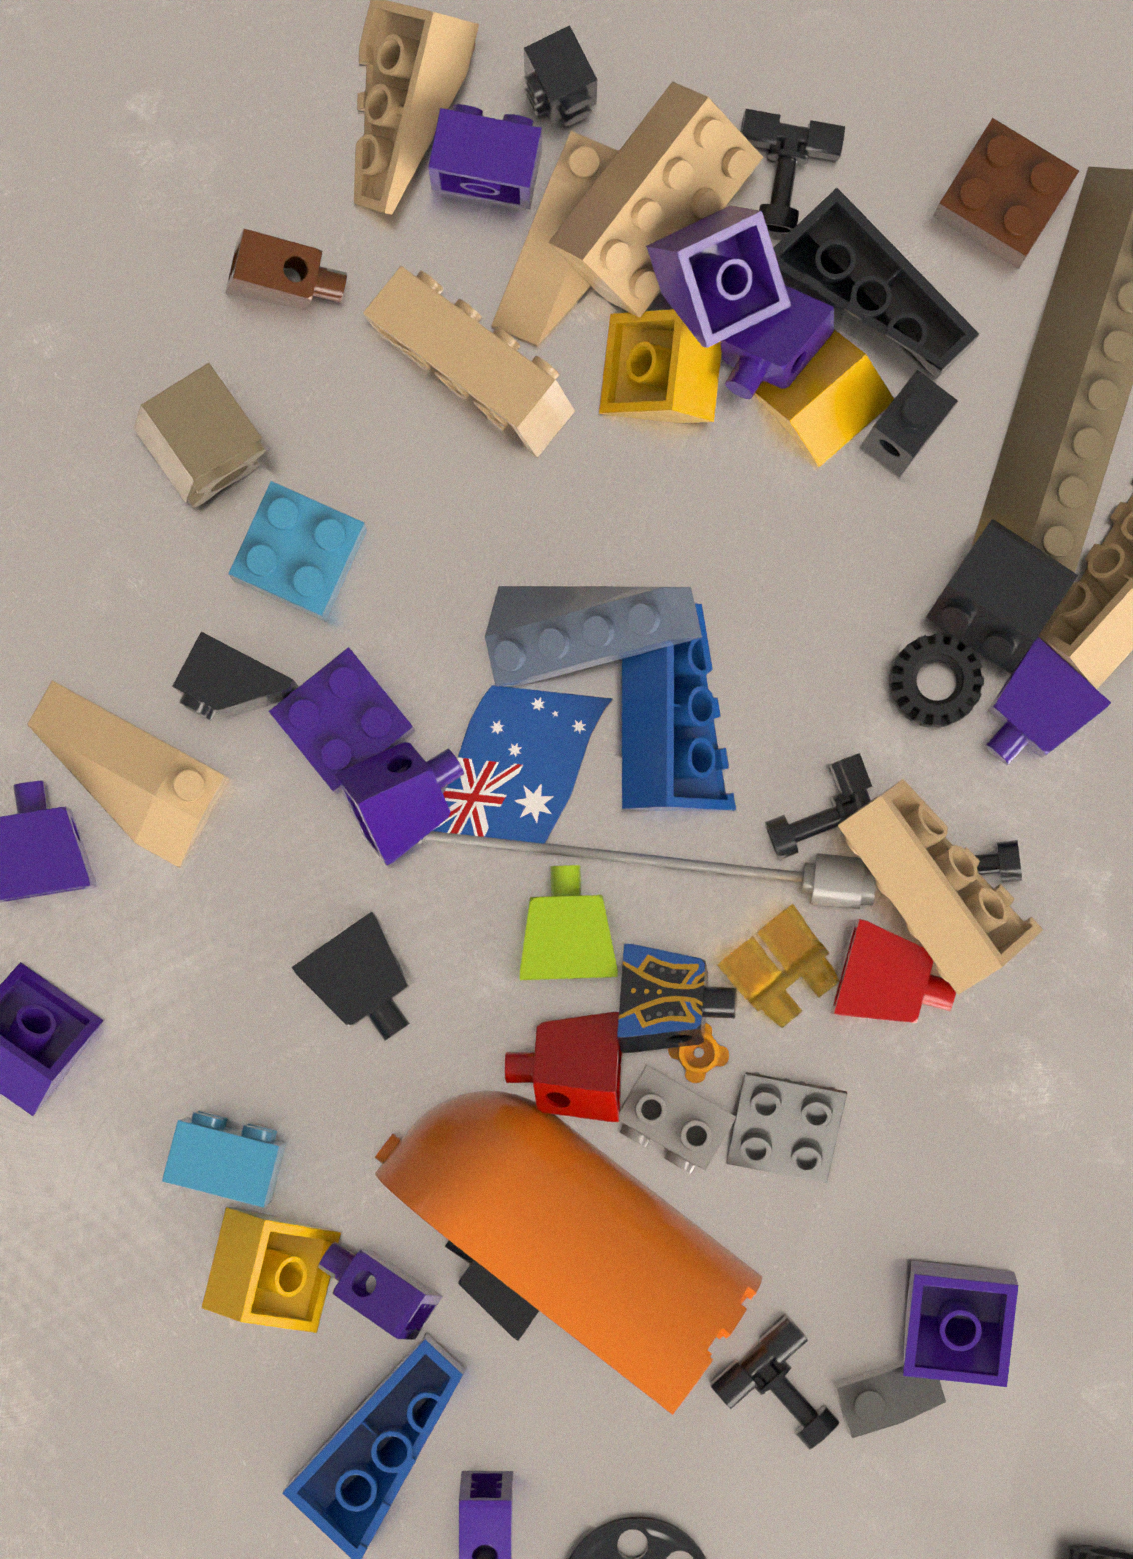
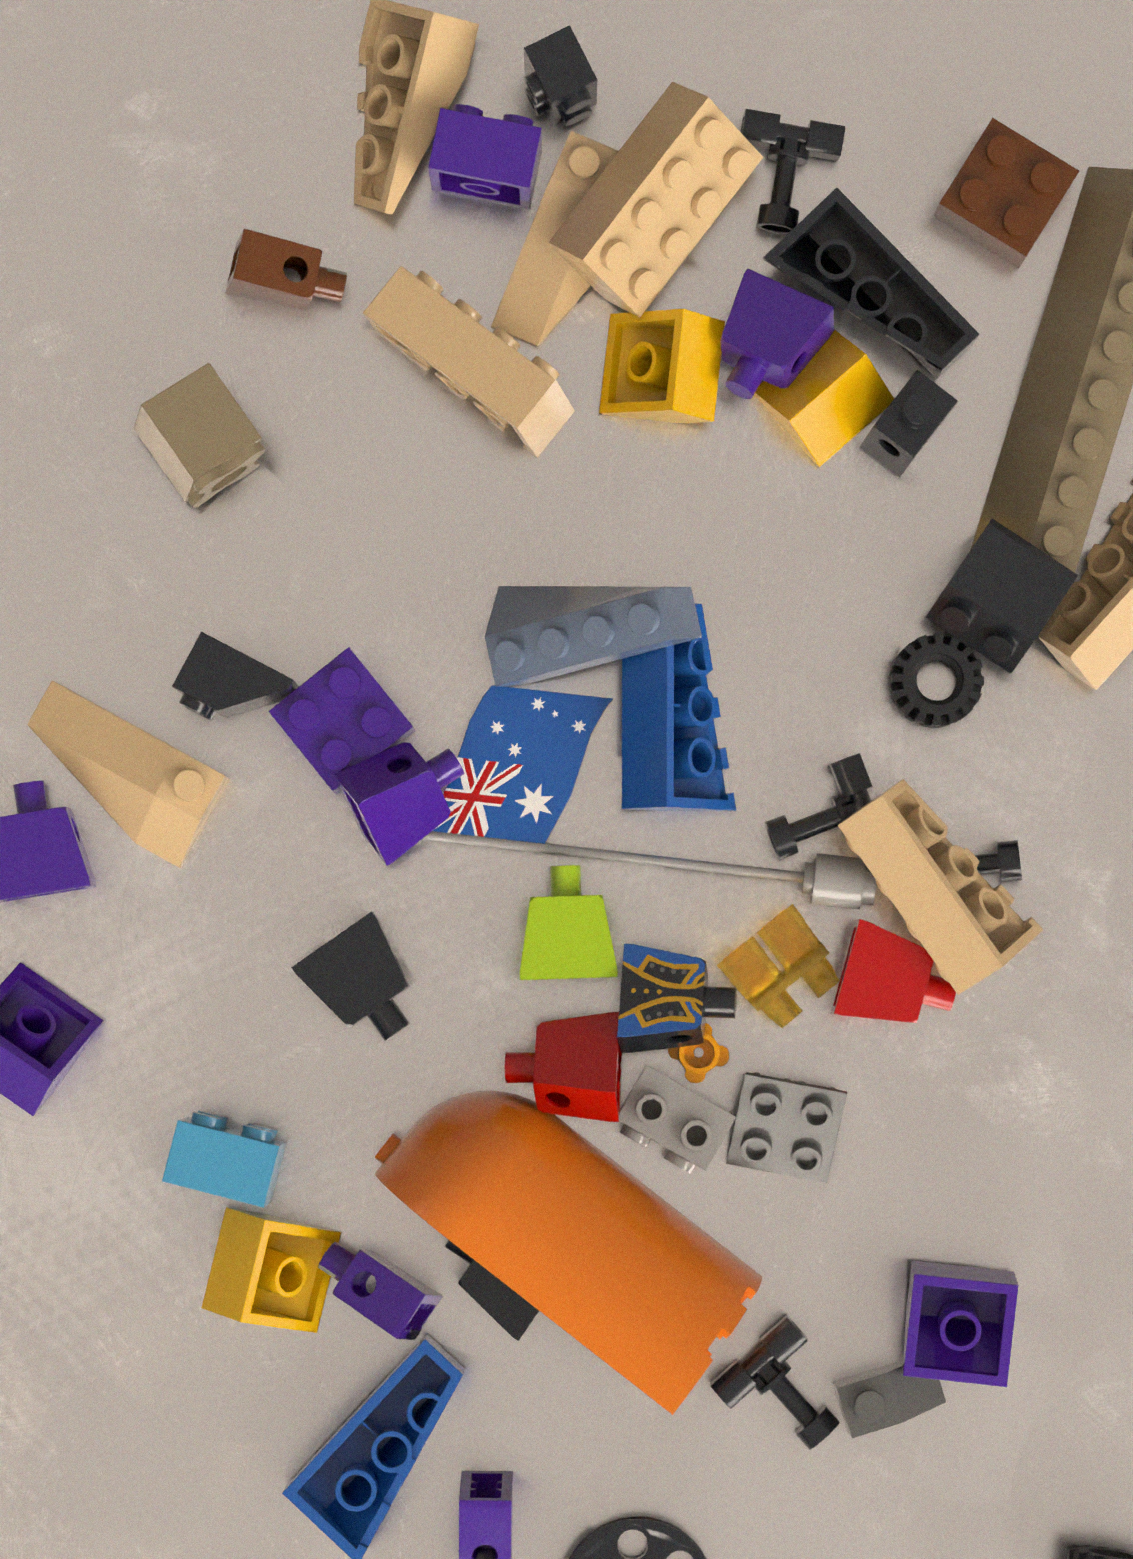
dark azure brick [228,481,367,622] -> none
dark purple slope [646,205,791,348] -> none
dark purple torso [985,637,1111,765] -> none

